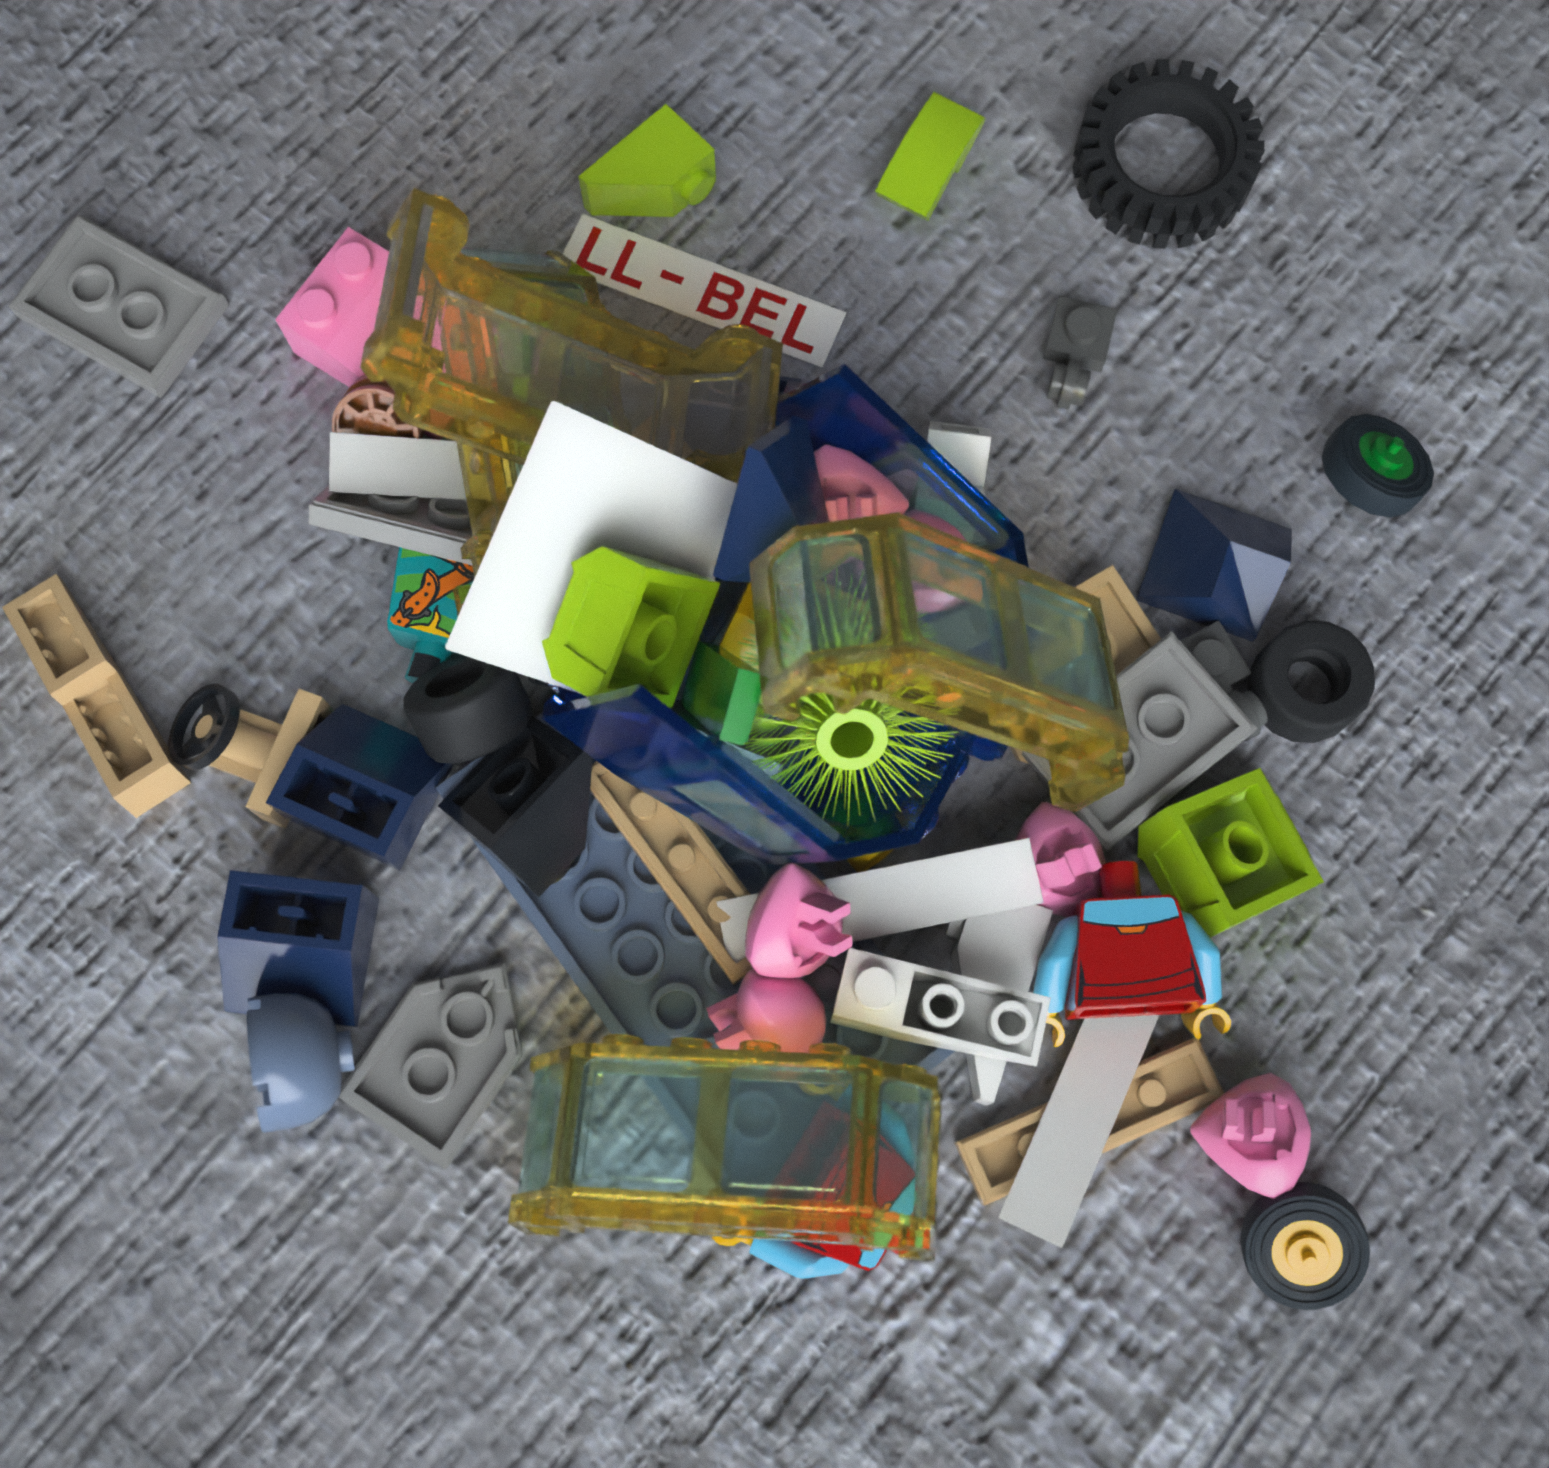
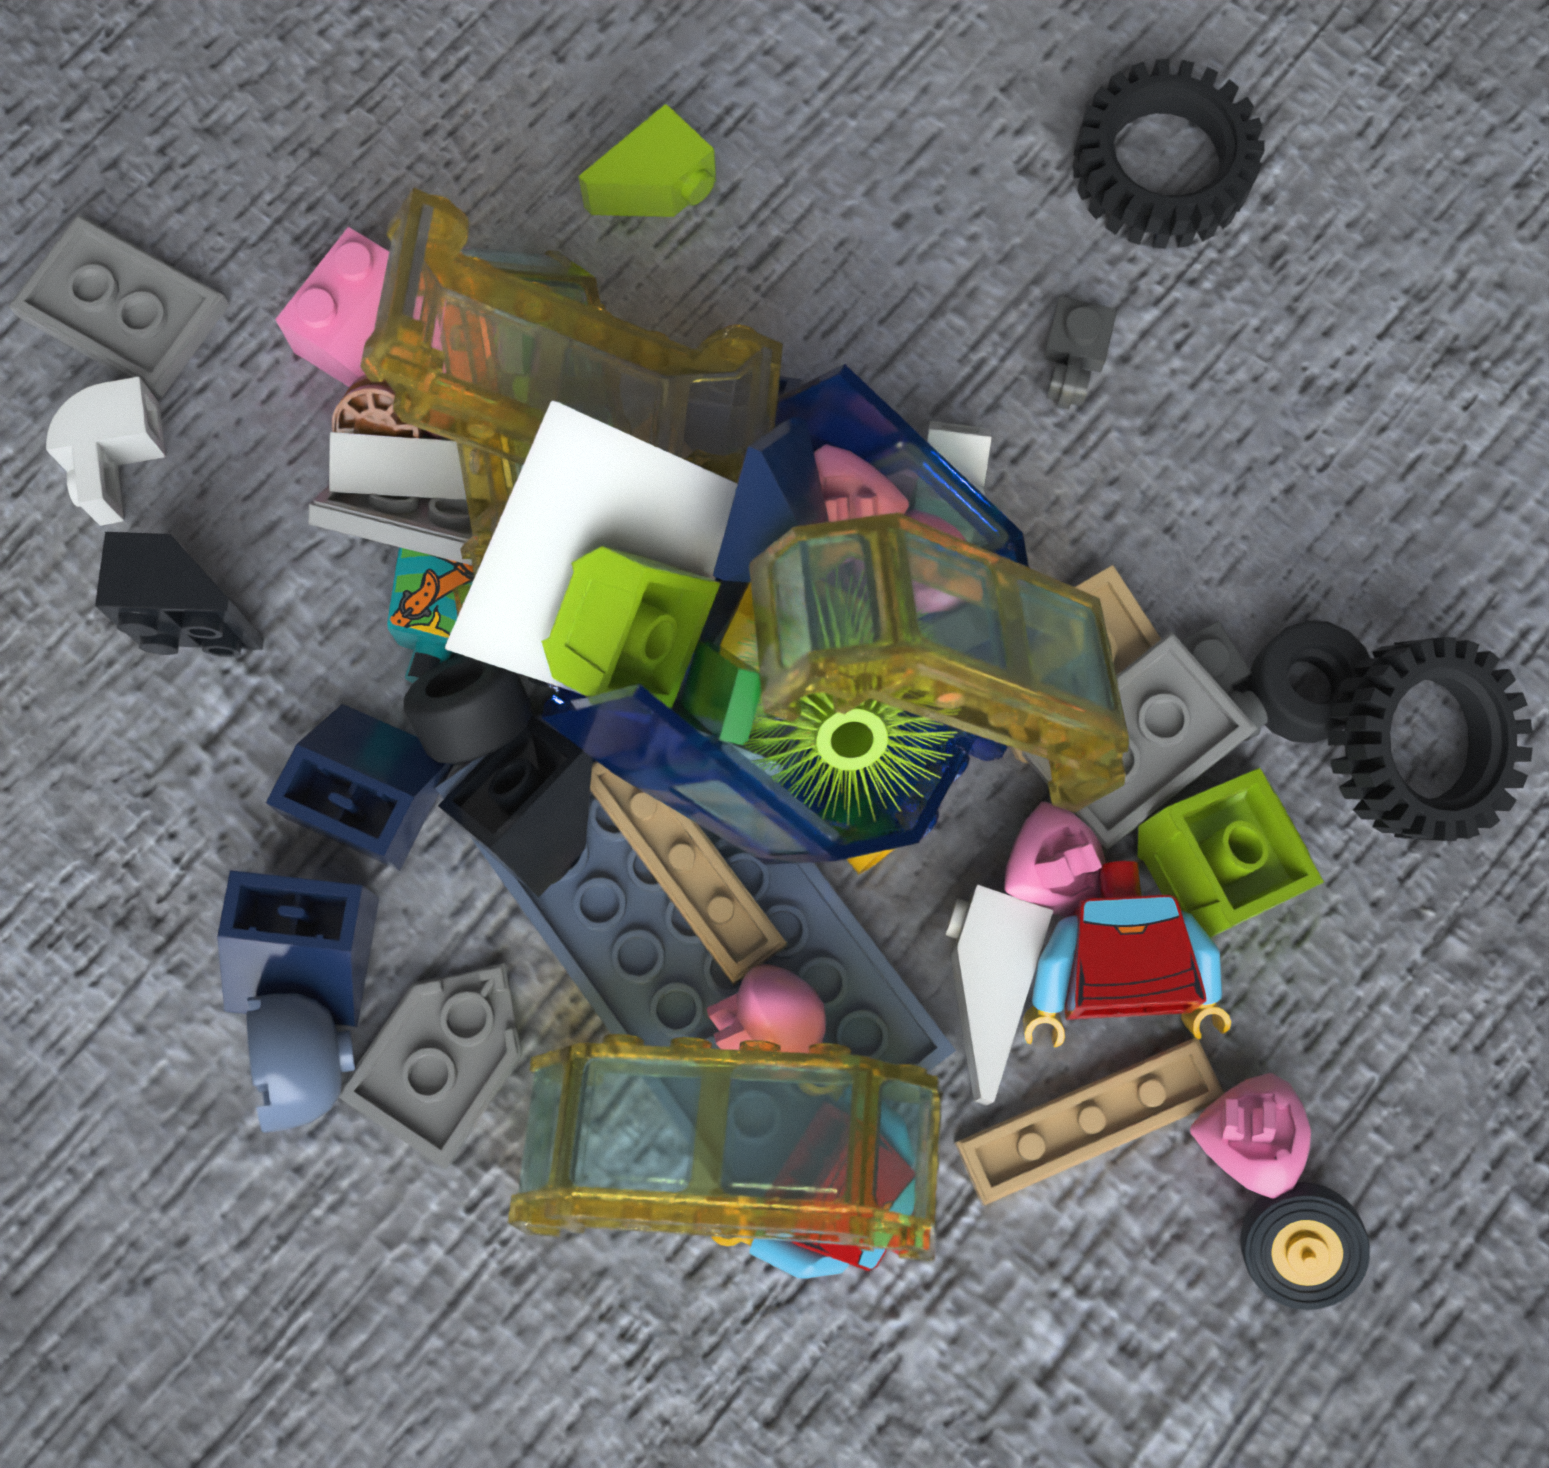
tan slope [2,574,191,818] -> none
tan piece [168,683,334,828] -> none
white sticker [557,213,847,368] -> none
white sticker [716,838,1044,963] -> none
bright pink piece [745,862,852,979] -> none
white slope [830,948,1051,1067] -> none
lime slope [875,92,986,221] -> none
white sticker [998,1015,1159,1248] -> none
dark blue slope [1136,489,1292,642] -> none
black wheel [1321,414,1434,518] -> none
none -> white brick [46,376,166,526]
none -> black slope [95,532,264,657]
none -> black tyre [1328,637,1533,841]

